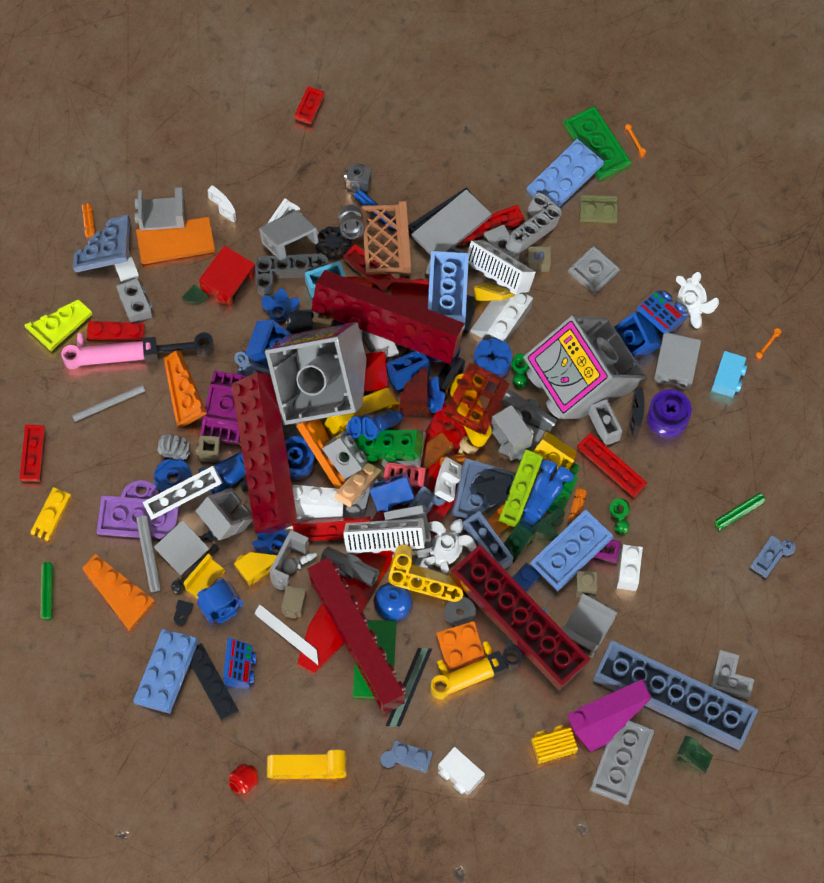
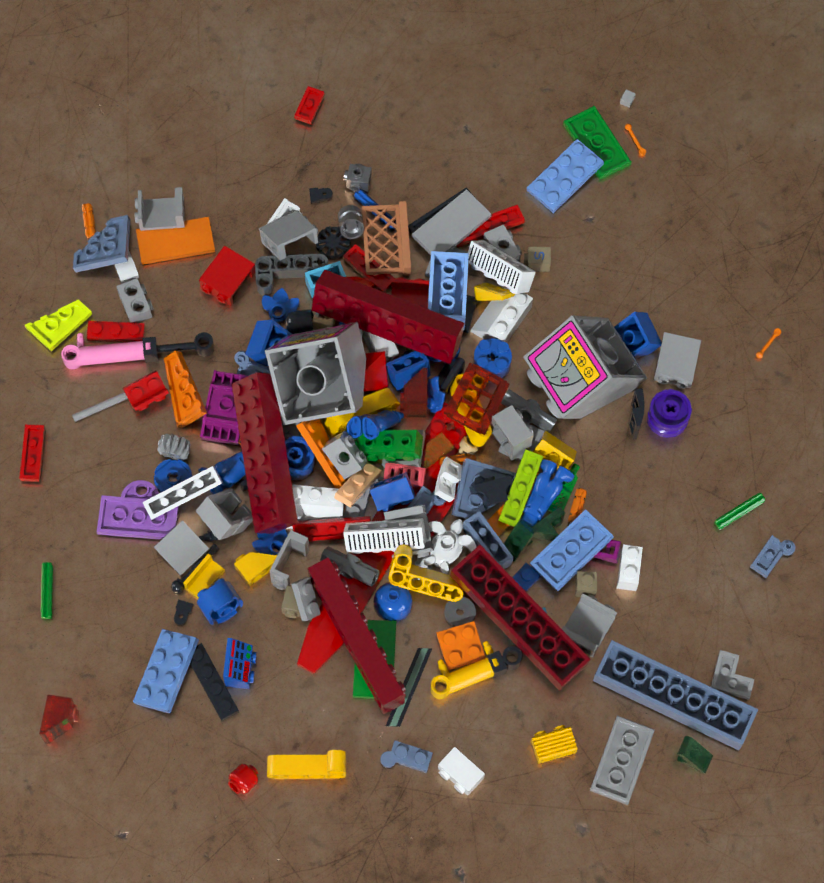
yellow hinge [31,487,72,541] -> none
orange wing [82,554,155,632] -> none
light grey axle [136,515,161,592] -> none
clear green tile [182,285,208,304] -> none
dark tan brick [196,436,221,463] -> none
white slope [207,185,237,223] -> none
white sticker [255,604,318,665] -> none
white bar [282,552,317,574] -> none
light grey beam [506,193,562,255] -> none
green plate [512,353,530,388] -> none
magenta wedge [567,679,652,752] -> none
light grey tile [568,245,621,295] -> none
red plate [577,432,647,498] -> none
olive plate [580,195,617,223] -> none
light grey brick [588,399,623,446] -> none
green plate [609,499,630,534] -> none
blue slope [637,290,689,334] -> none
white animal [676,272,719,329] -> none
medium azure brick [711,351,748,398] -> none
none -> clear red slope [39,695,79,744]
none -> red bracket [122,370,169,411]
none -> light grey plate [291,577,321,621]
none -> black piece [309,188,333,203]
none -> light grey piece [620,90,636,108]

